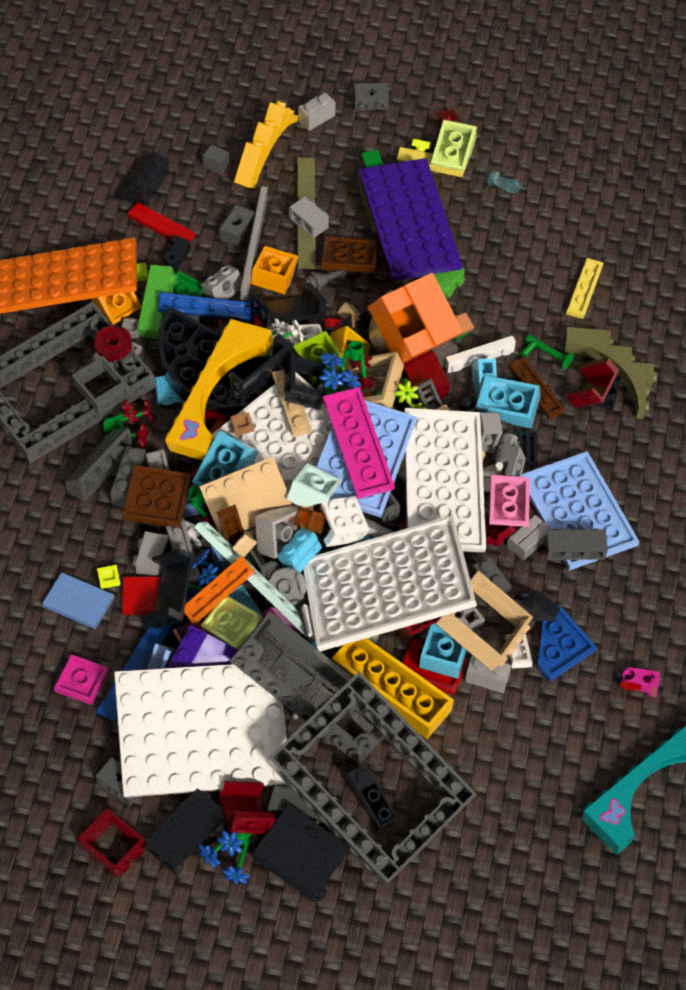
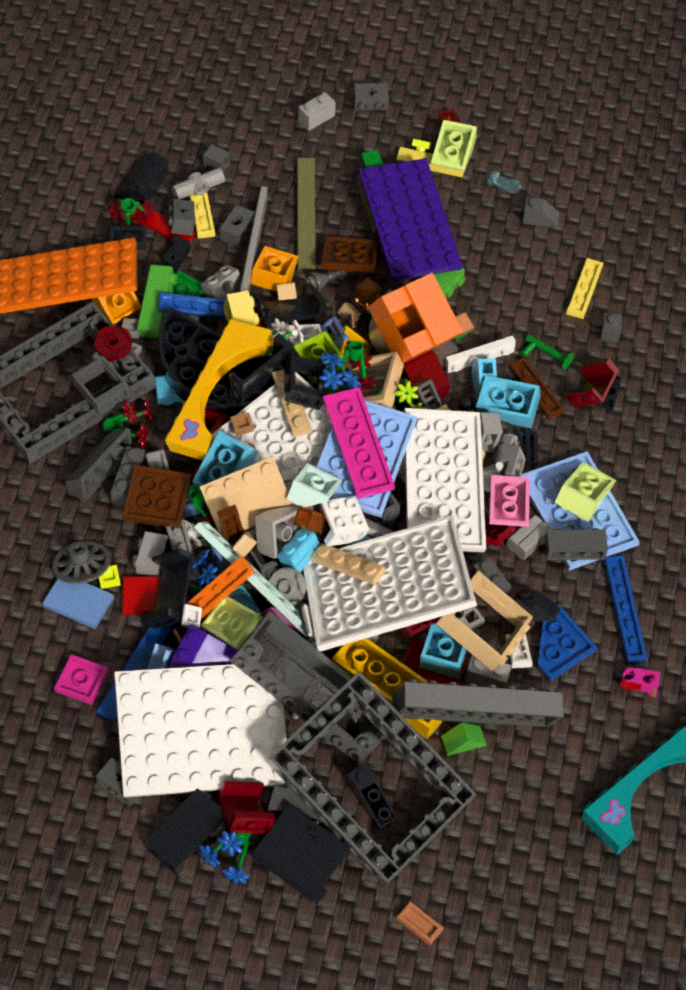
dark red window [78,808,146,878] -> none
lime plate [137,262,148,282] -> none
yellow arch [234,101,298,188] -> none
light grey brick [289,196,329,238] -> none
olive arch [564,327,657,419] -> none
none -> dark grey wheel [52,541,111,584]
none -> plant [107,198,155,227]
none -> black brick [110,226,147,250]
none -> dark grey brick [168,199,195,236]
none -> light grey piece [172,168,225,199]
none -> white slope [181,604,202,628]
none -> light yellow tile [190,192,215,239]
none -> light yellow brick [223,291,259,326]
none -> tan slope [277,282,297,301]
none -> tan plate [310,543,386,585]
none -> medium blue tile [321,316,349,346]
none -> clear orange brick [355,277,381,309]
none -> dark grey brick [392,680,564,727]
none -> nougat tile [396,901,444,946]
none -> bright green slope [441,722,486,756]
none -> dark grey slope [523,197,559,228]
none -> yellowish green slope [555,462,616,521]
none -> dark grey brick [600,313,623,342]
none -> blue tile [604,555,647,664]

